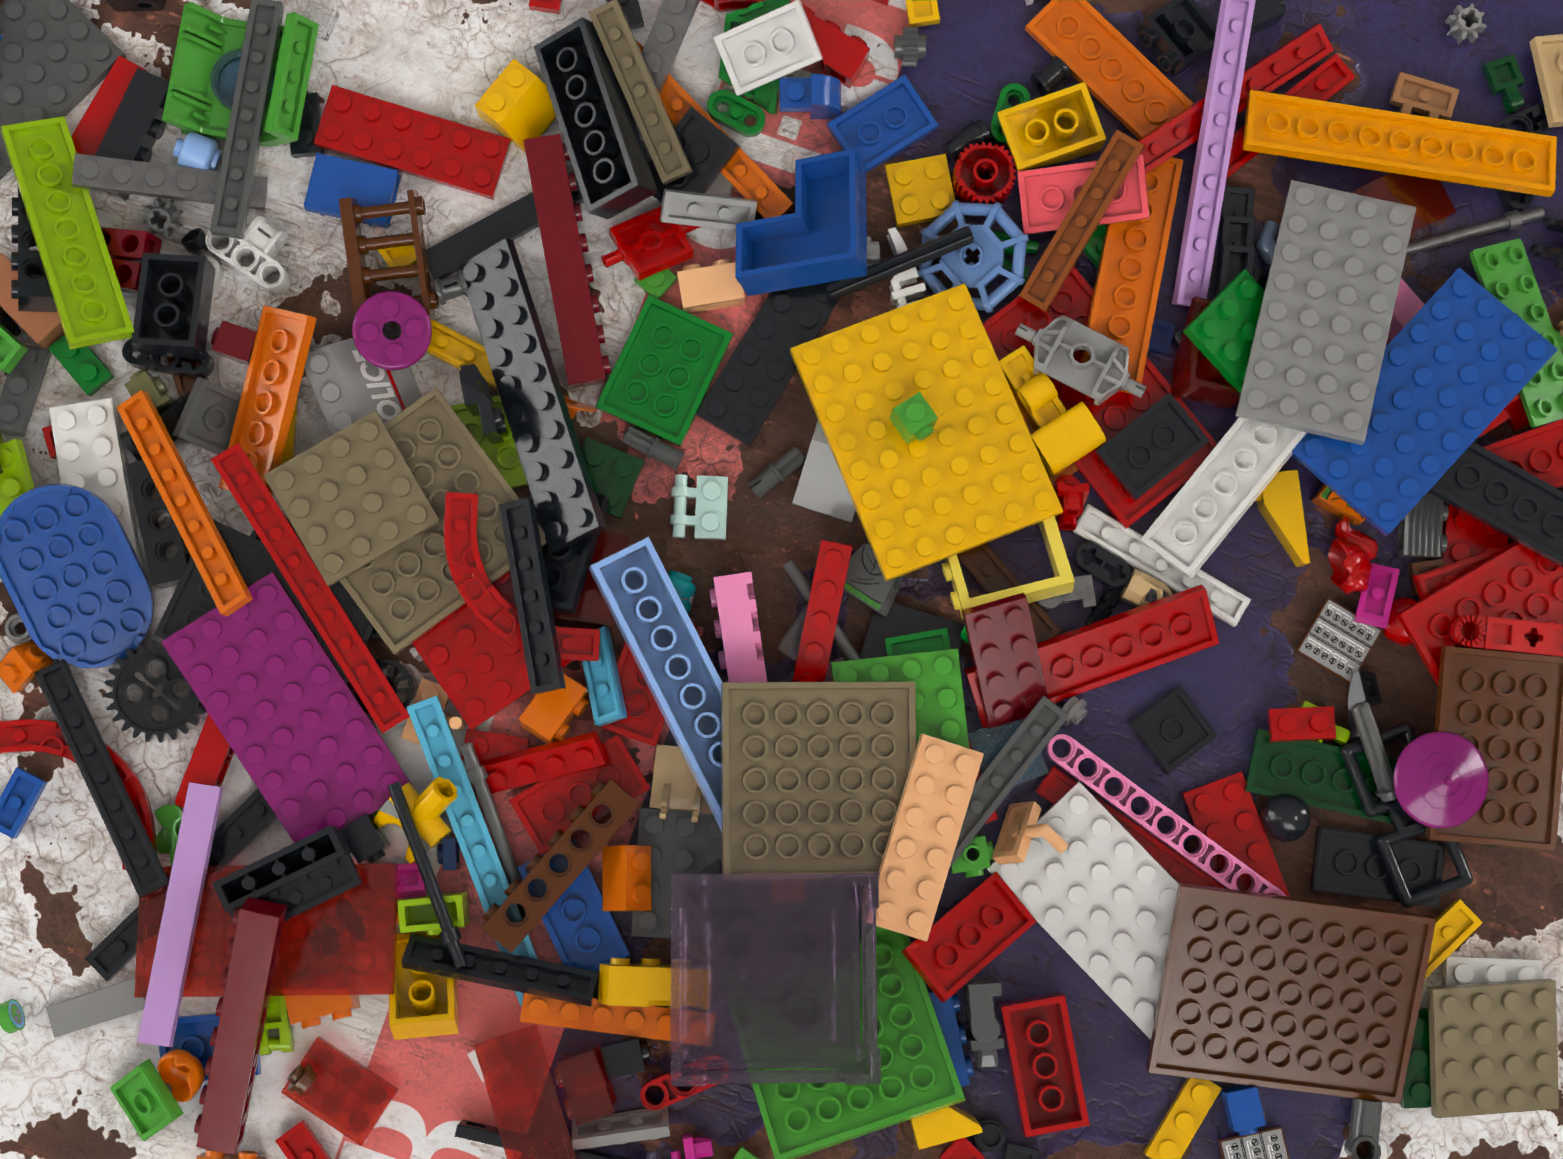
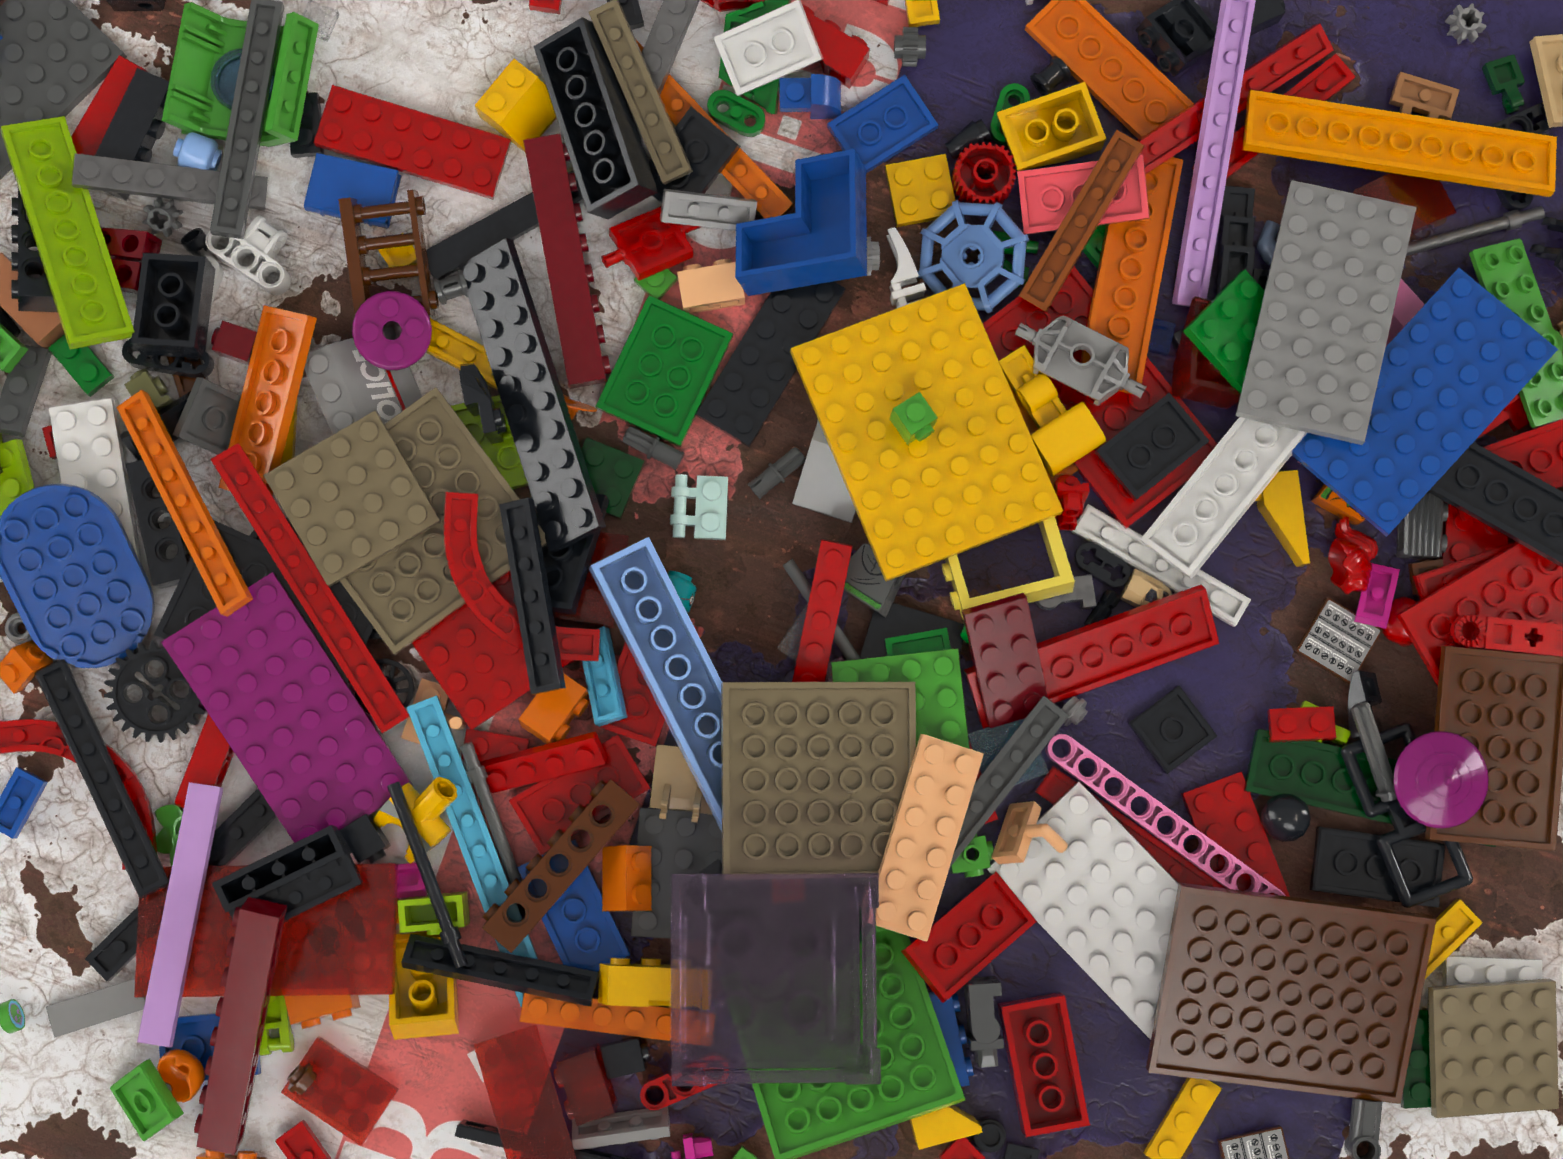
dark blue plate [437,838,461,871] -> none
bright pink wedge [709,572,767,682] -> none
black axle [826,226,974,300] -> none
reddish brown tile [957,543,1061,643] -> none
blue brick [1220,1085,1266,1136] -> none

